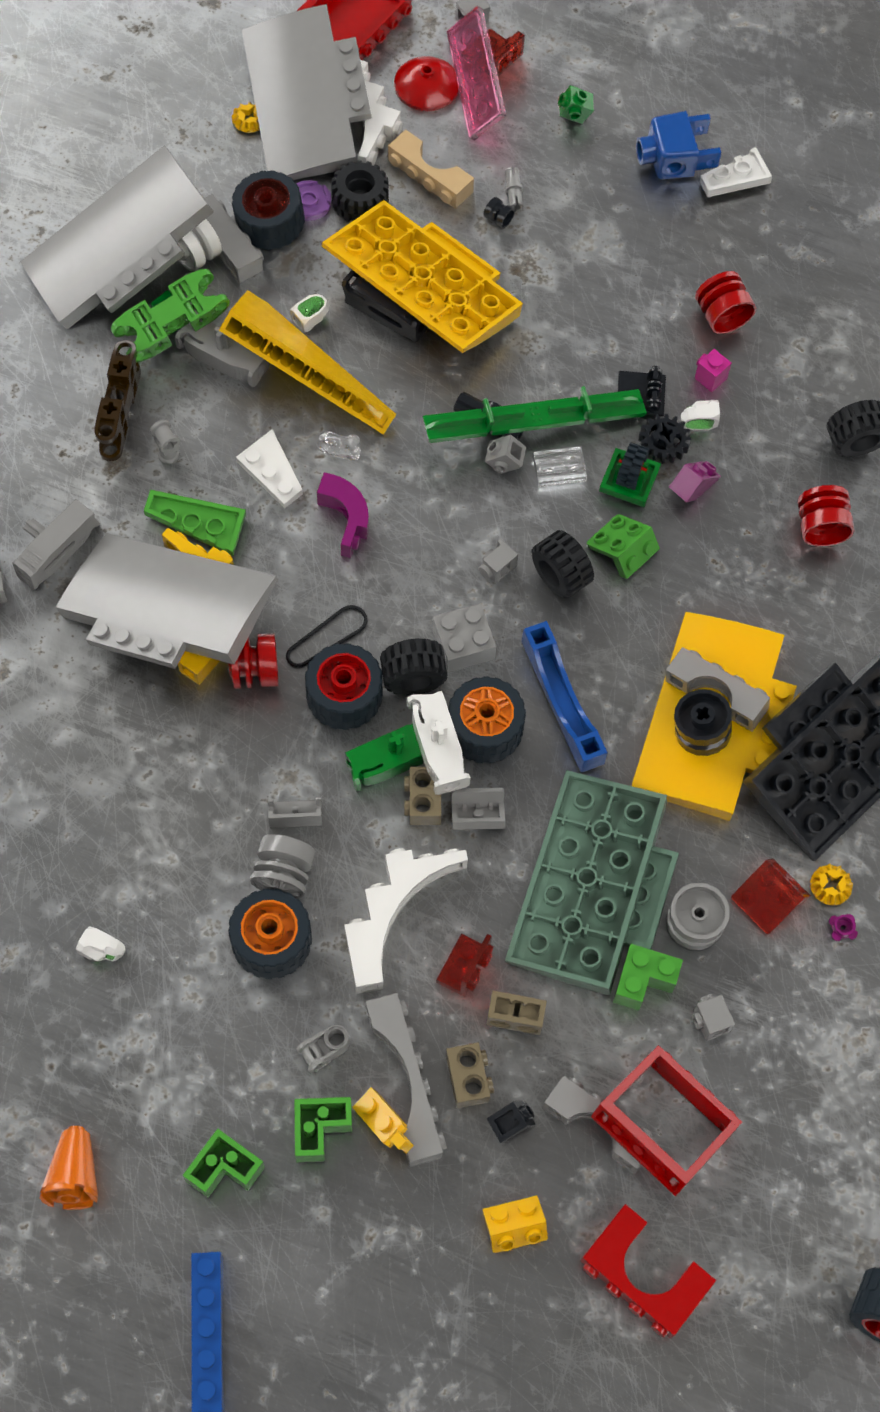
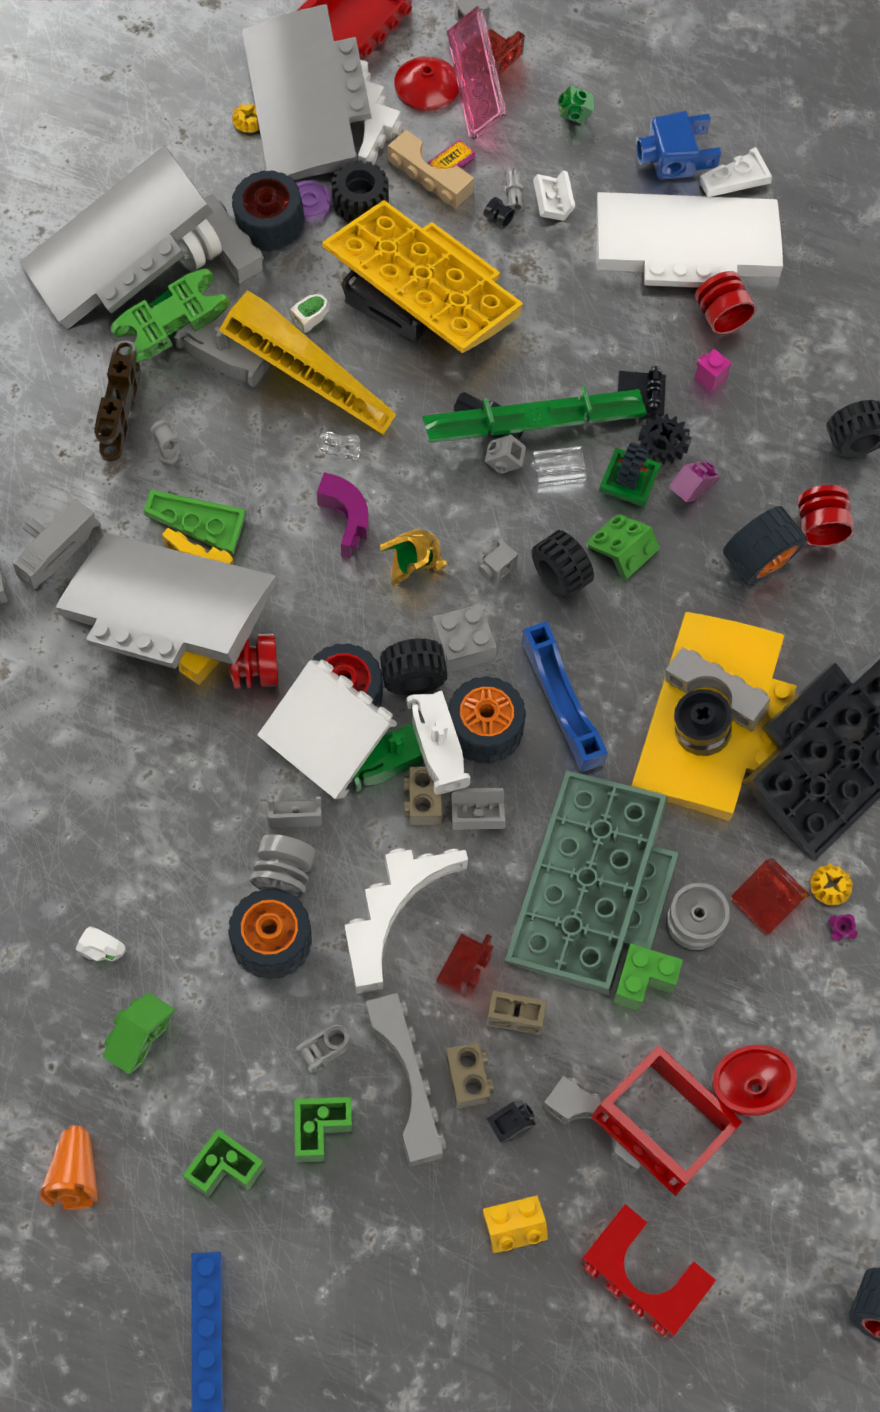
white wing [236,429,303,509] -> none
black piece [286,605,368,667] -> none
yellow hinge [352,1087,414,1154] -> none
white rock [680,400,720,430] -> none
light grey brick [692,994,735,1041] -> none
none -> bright green brick [102,992,175,1074]
none -> white panel [257,659,398,799]
none -> pearl gold piece [380,529,448,586]
none -> tile [427,139,475,169]
none -> white bracket [533,171,575,221]
none -> white slope [597,192,783,288]
none -> red dish [713,1045,797,1116]
none -> black wheel [723,506,807,585]

